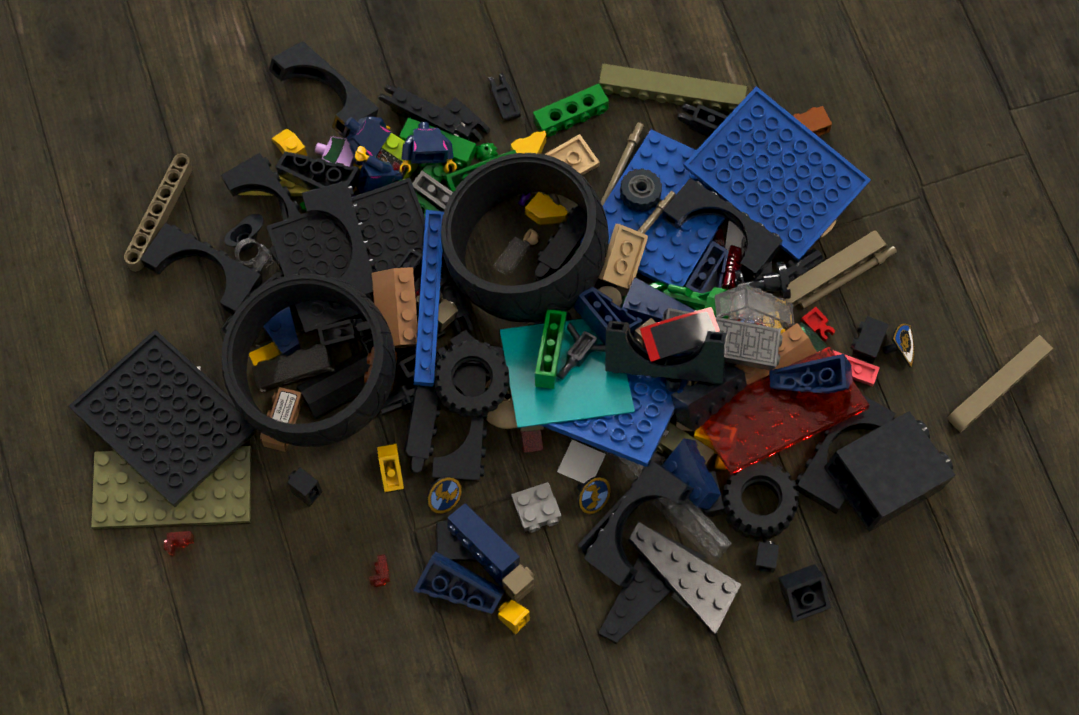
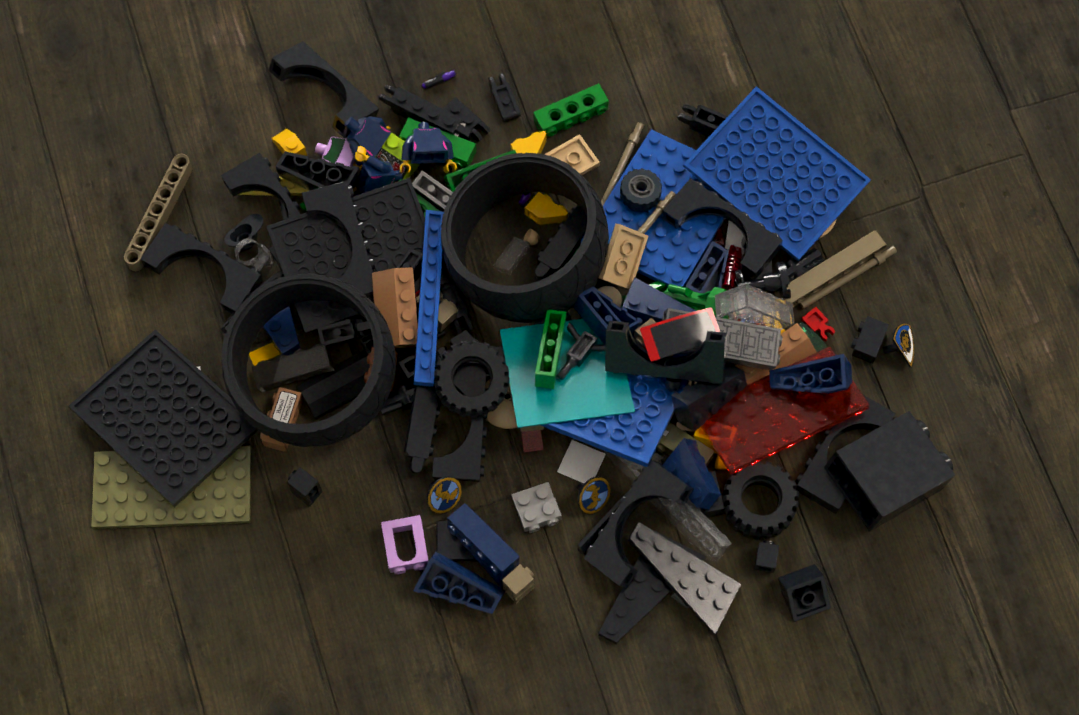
clear red bracket [164,531,194,556] -> none
clear red bracket [368,554,391,587] -> none
yellow slope [377,444,404,492] -> none
green bracket [416,163,447,183] -> none
green animal [475,143,498,161] -> none
yellow slope [498,600,530,635] -> none
olive brick [599,64,747,113] -> none
dark orange piece [793,106,832,137] -> none
coral hinge [829,350,880,387] -> none
dark tan beam [946,335,1054,433] -> none
none -> lavender panel [381,515,429,574]
none -> black piece [422,70,456,89]

